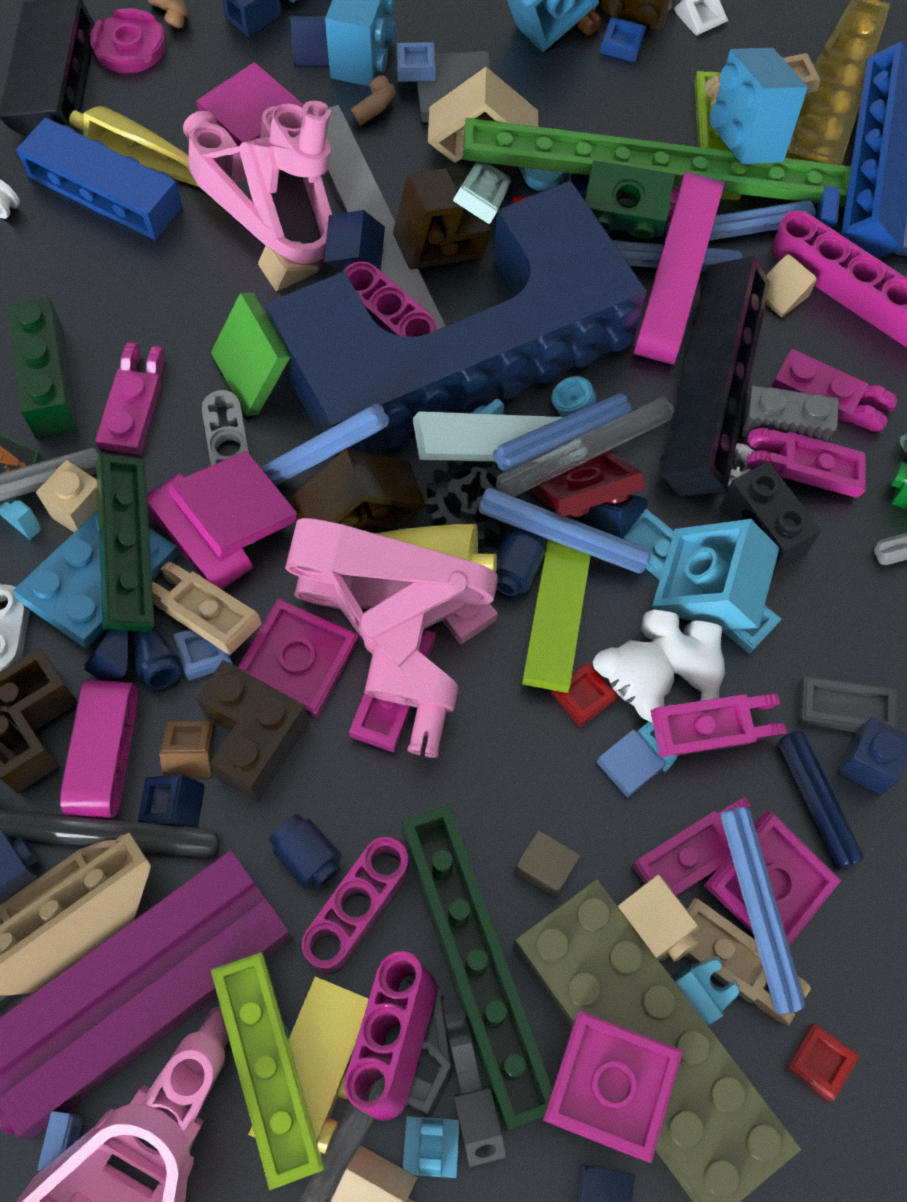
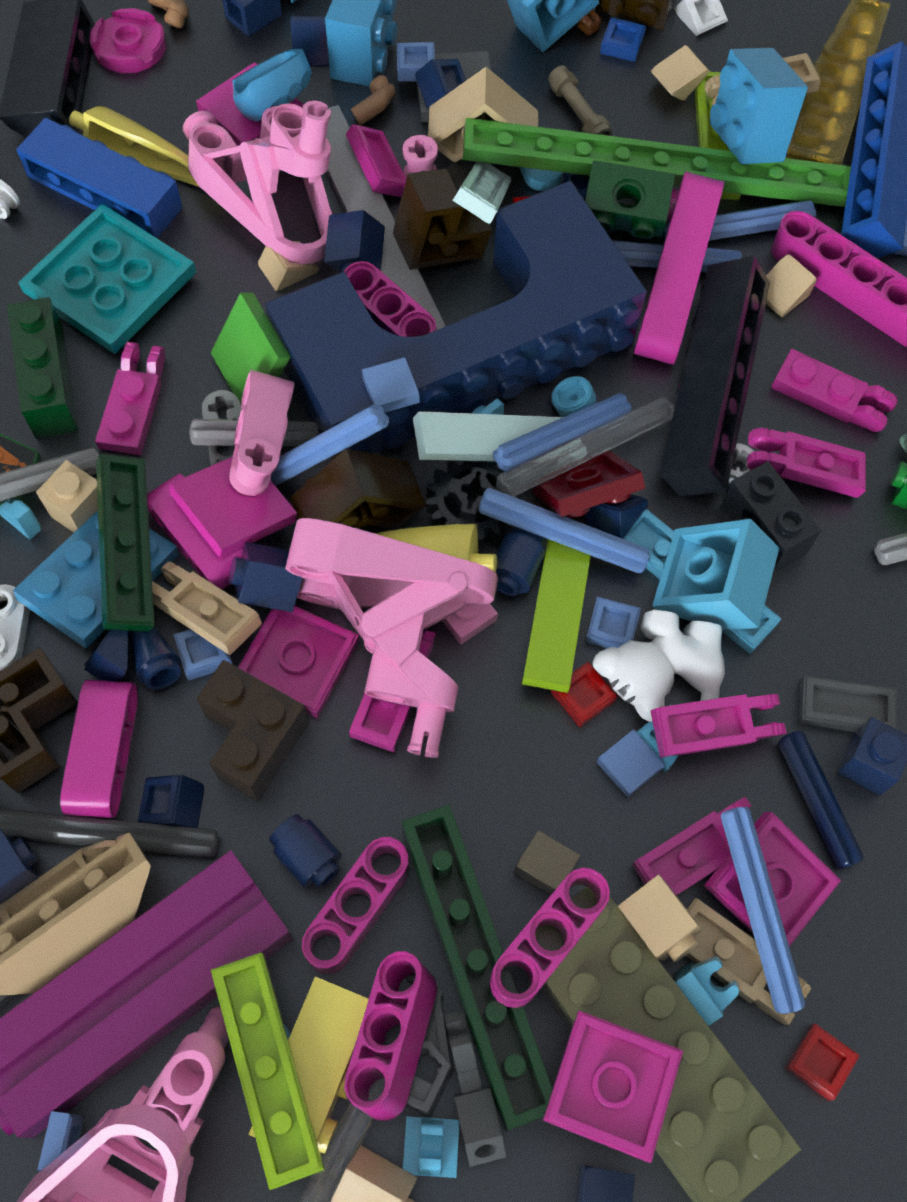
medium nougat slope [159,721,214,779] -> none
flat silver brick [738,385,839,447] -> none
blue tile [815,186,840,229] -> none
none -> teal plate [18,203,197,354]
none -> light grey axle [189,419,319,446]
none -> bright pink piece [229,370,294,496]
none -> dark blue brick [229,542,302,612]
none -> dark azure piece [232,49,312,122]
none -> dark pink tile [345,124,406,198]
none -> medium blue tile [362,357,420,413]
none -> bright pink bush [403,135,438,179]
none -> dark blue slope [415,59,466,109]
none -> dark pink beam [490,868,610,1008]
none -> dark tan bar [548,66,613,136]
none -> medium blue tile [585,597,641,648]
none -> tan slope [651,45,710,101]

